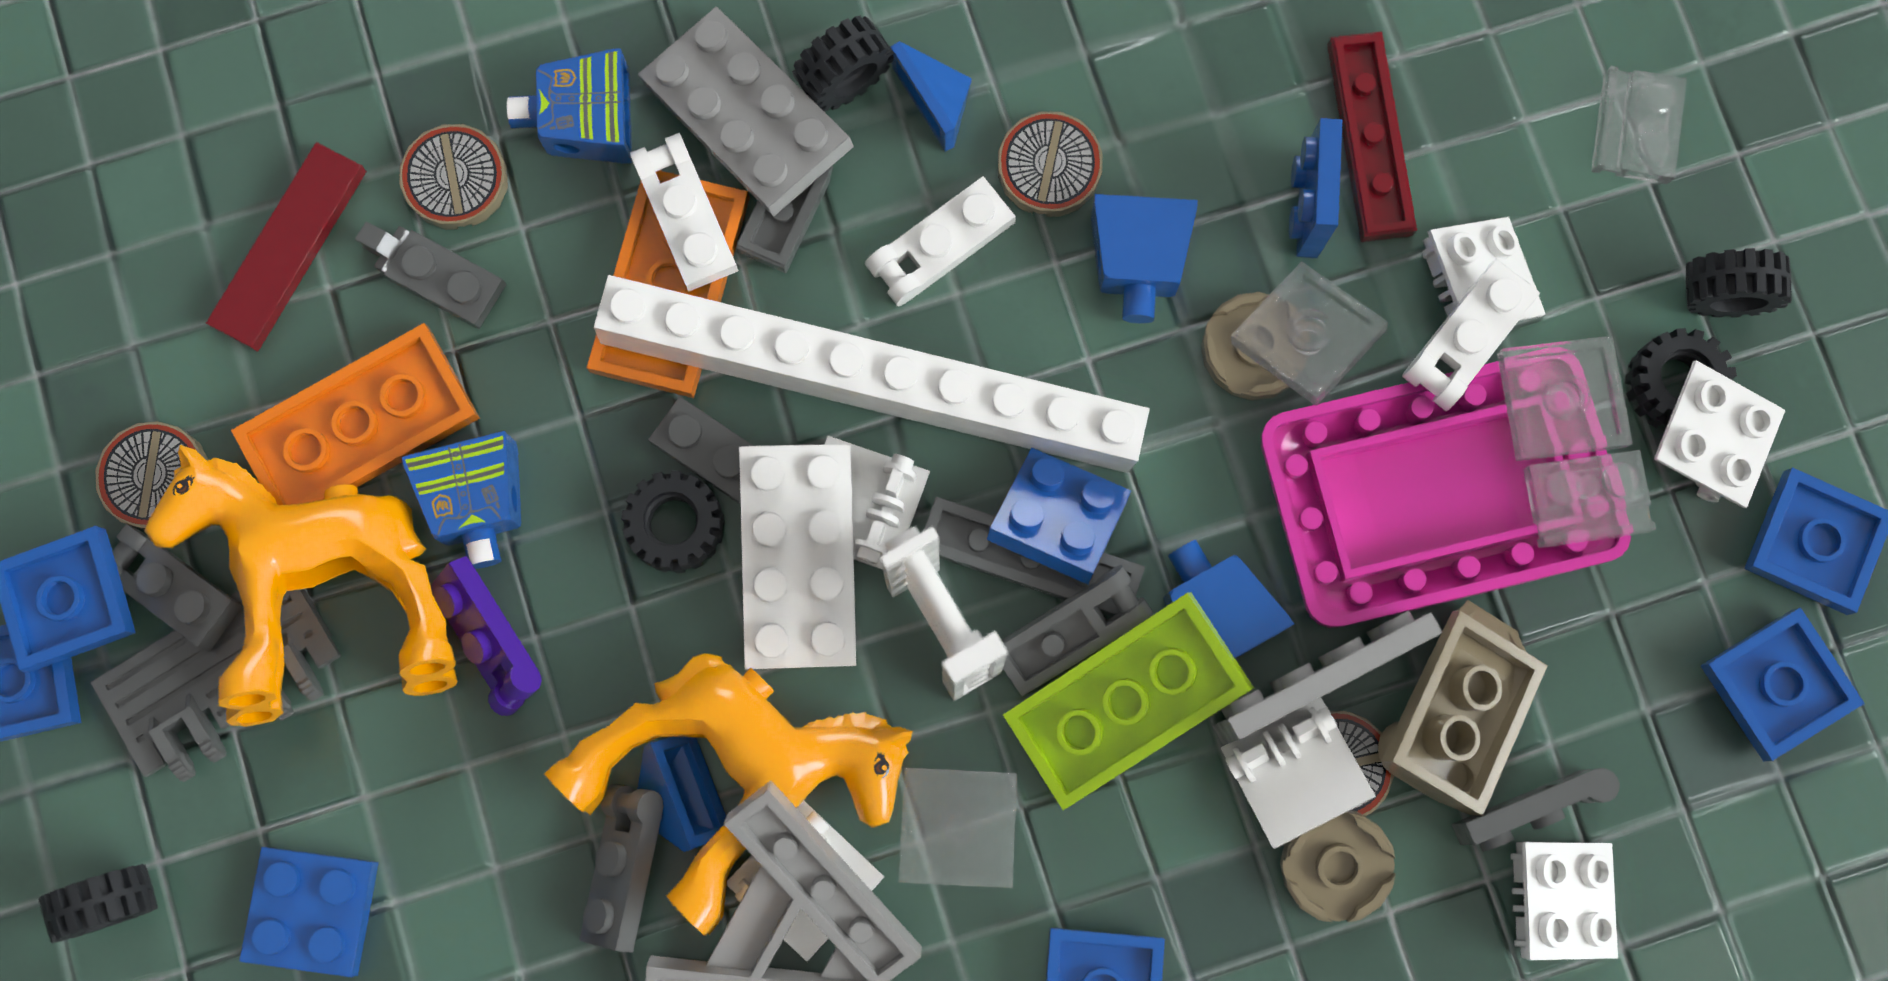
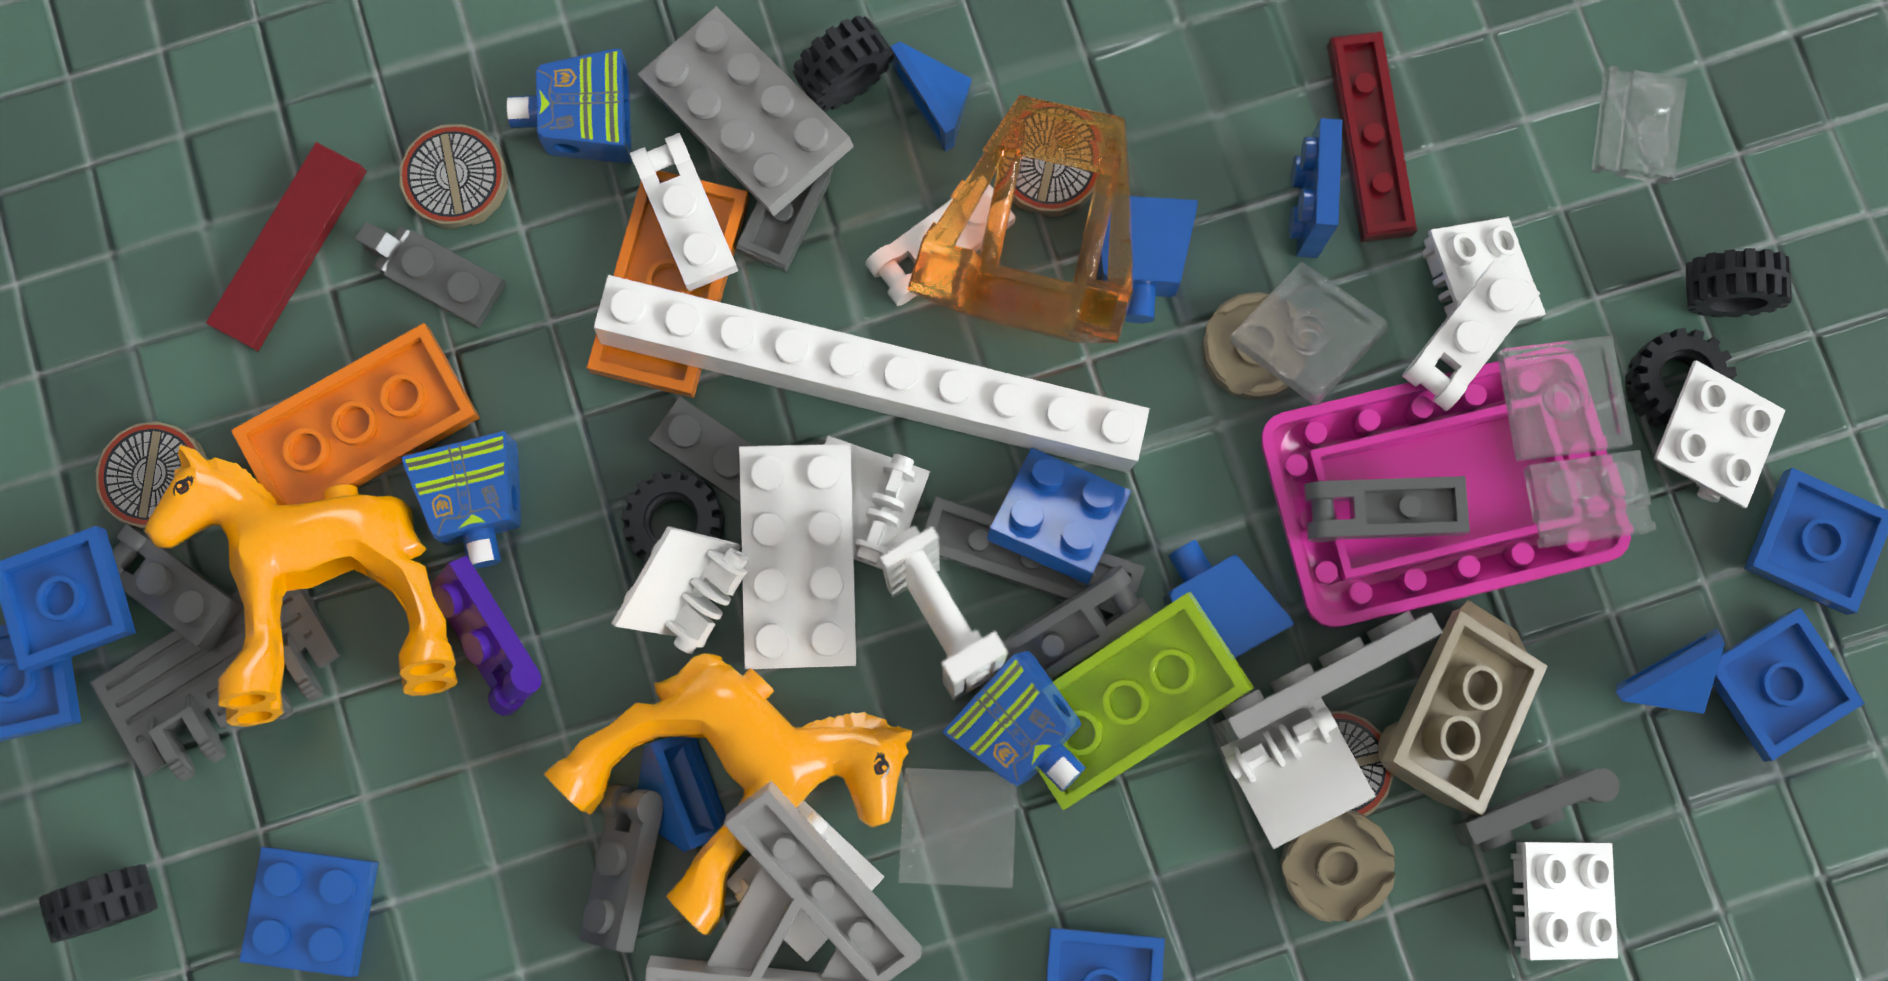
none -> white hinge [612,527,748,654]
none -> clear orange windscreen [907,95,1133,344]
none -> blue torso [942,651,1086,792]
none -> dark grey plate [1304,476,1470,542]
none -> blue slope [1615,628,1725,714]

